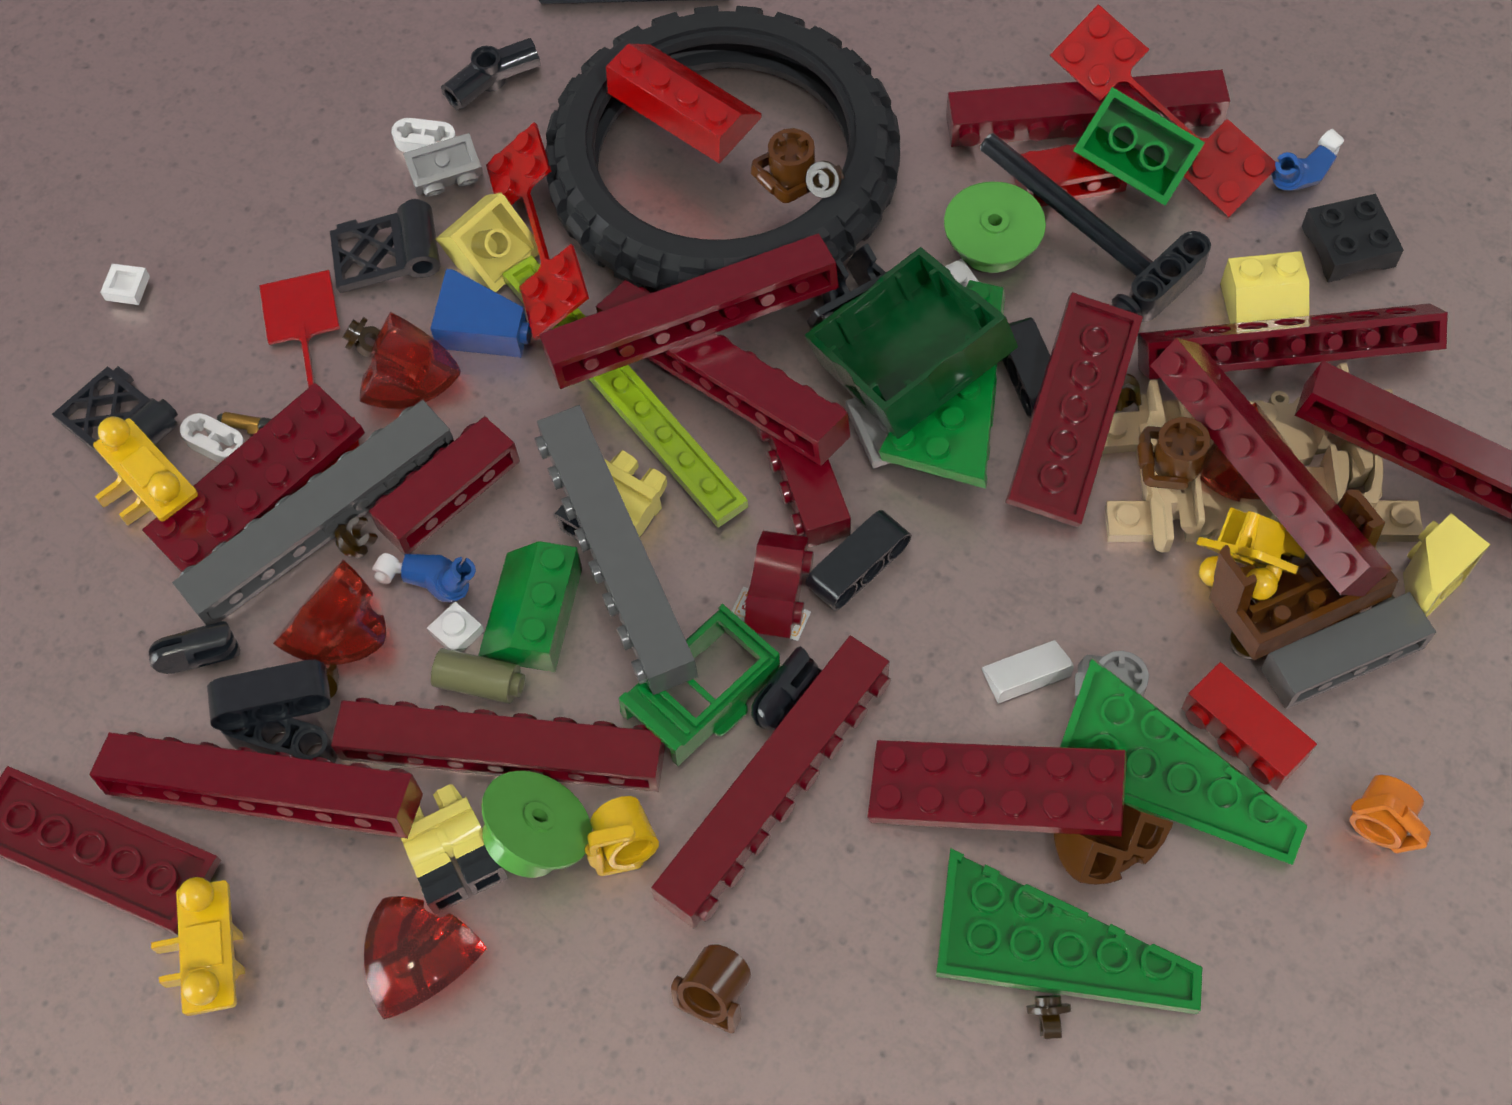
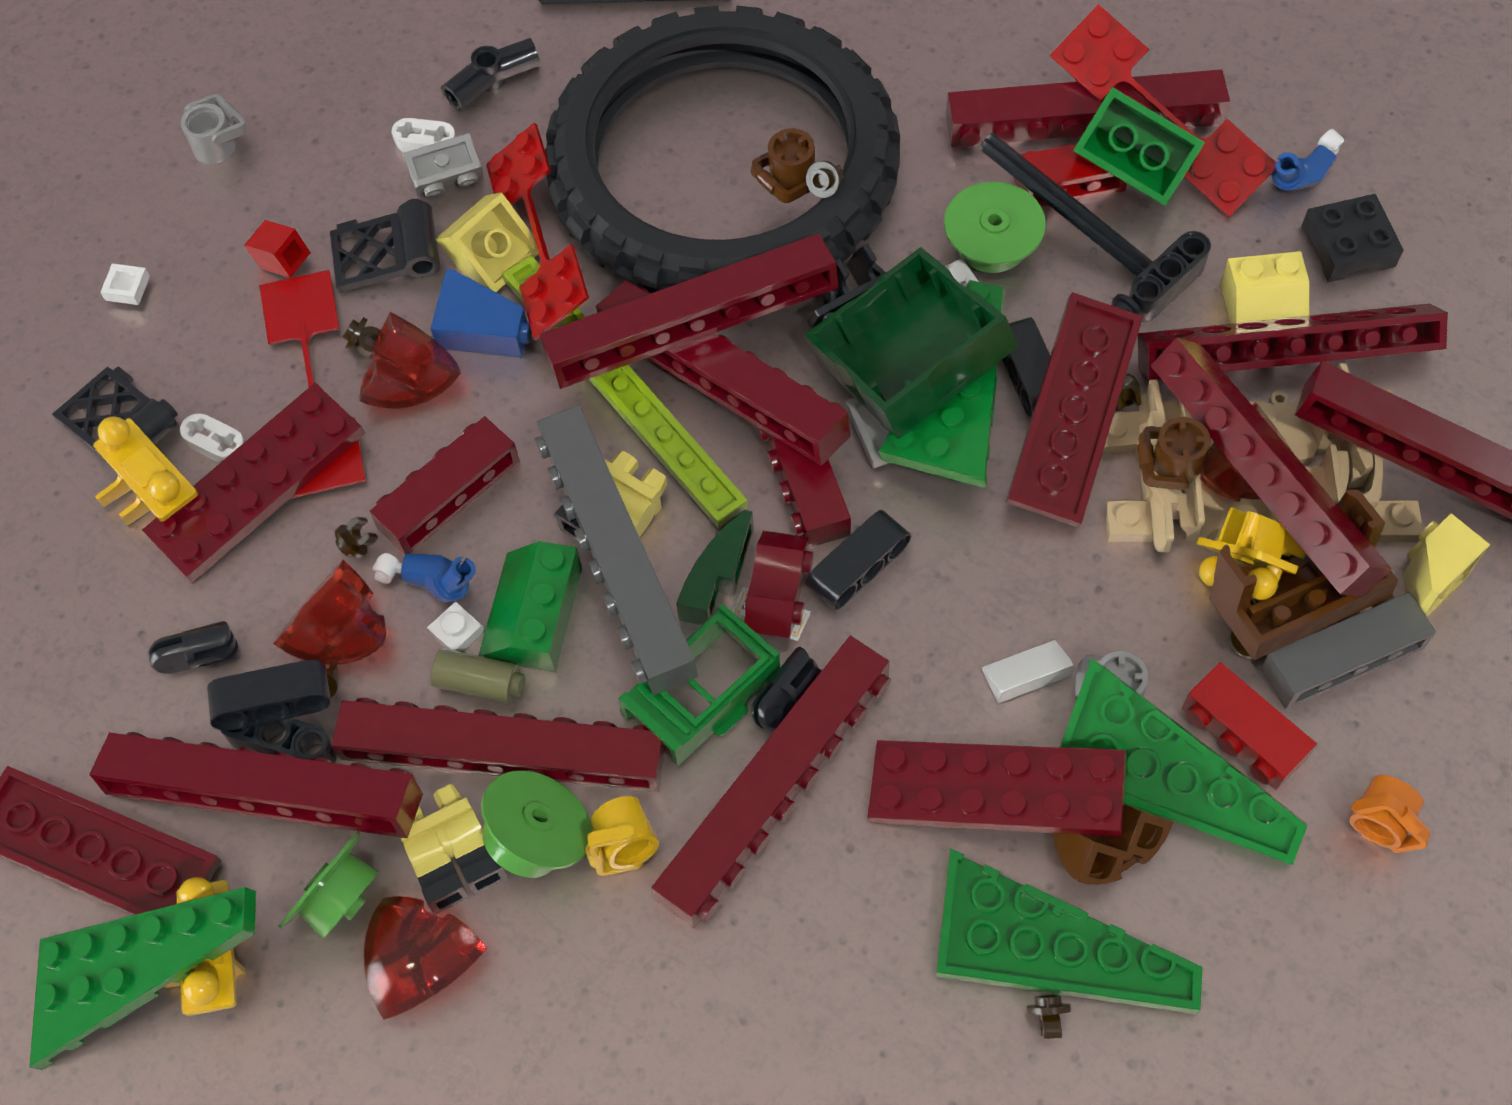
dark grey brick [172,400,454,625] -> none
pearl gold piece [217,412,271,435] -> none
red slope [606,44,762,164] -> none
reddish brown piece [671,944,751,1033] -> none
none -> green wing [29,887,256,1070]
none -> light grey piece [181,94,246,165]
none -> red brick [244,220,311,278]
none -> bright green piece [278,831,379,939]
none -> dark green slope [676,510,754,625]

